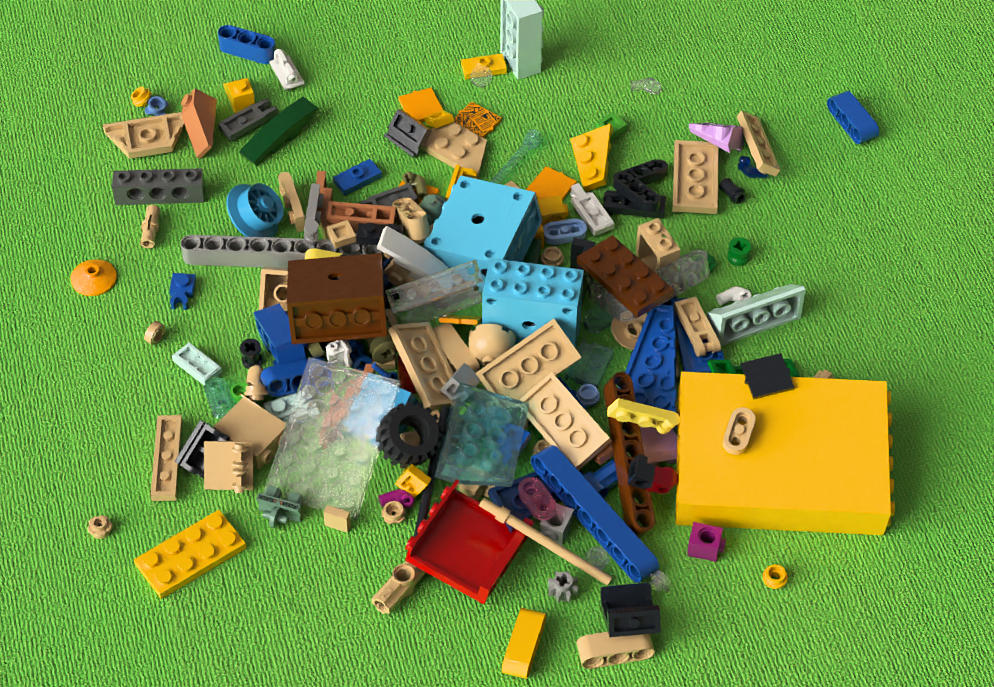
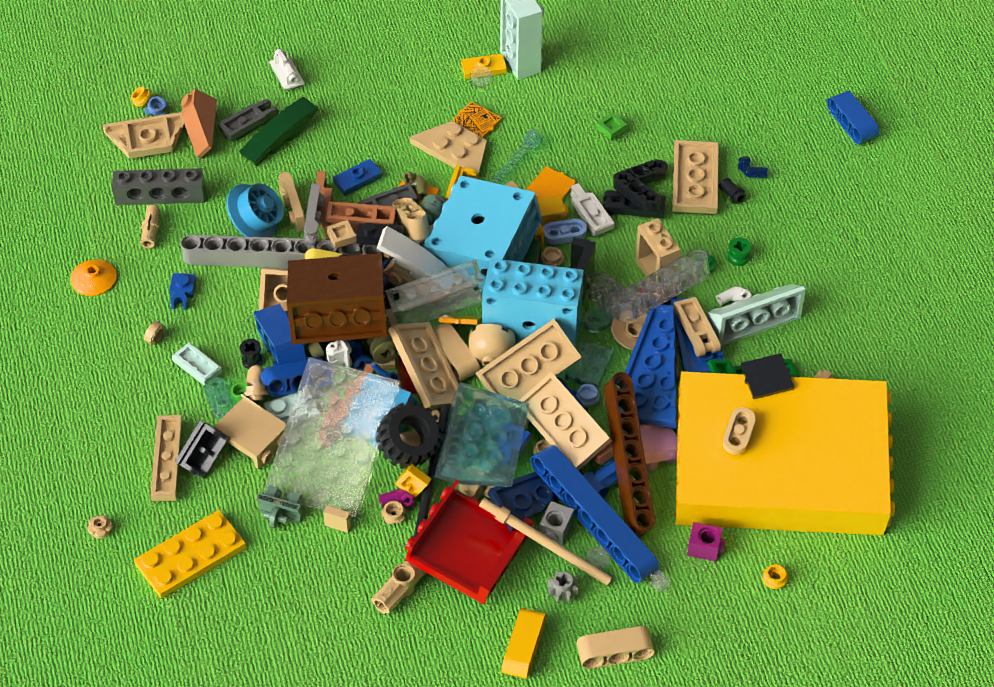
tan hinge [204,441,253,493] -> none
blue beam [218,25,276,64] -> none
yellow slope [223,78,255,114] -> none
plate [384,109,432,158] -> none
light orange piece [398,87,443,122] -> none
yellow tile [425,110,454,129] -> none
light grey brick [440,363,480,406] -> none
clear pink plate [518,477,556,521] -> none
yellow wing [570,123,613,192] -> none
reddish brown plate [577,235,674,318] -> none
black panel [600,583,661,637] -> none
light yellow plate [607,398,680,434] -> none
leg [627,454,679,494] -> none
clear arm [630,77,662,94] -> none
lavender slope [689,122,744,153] -> none
tan plate [737,110,781,177] -> none

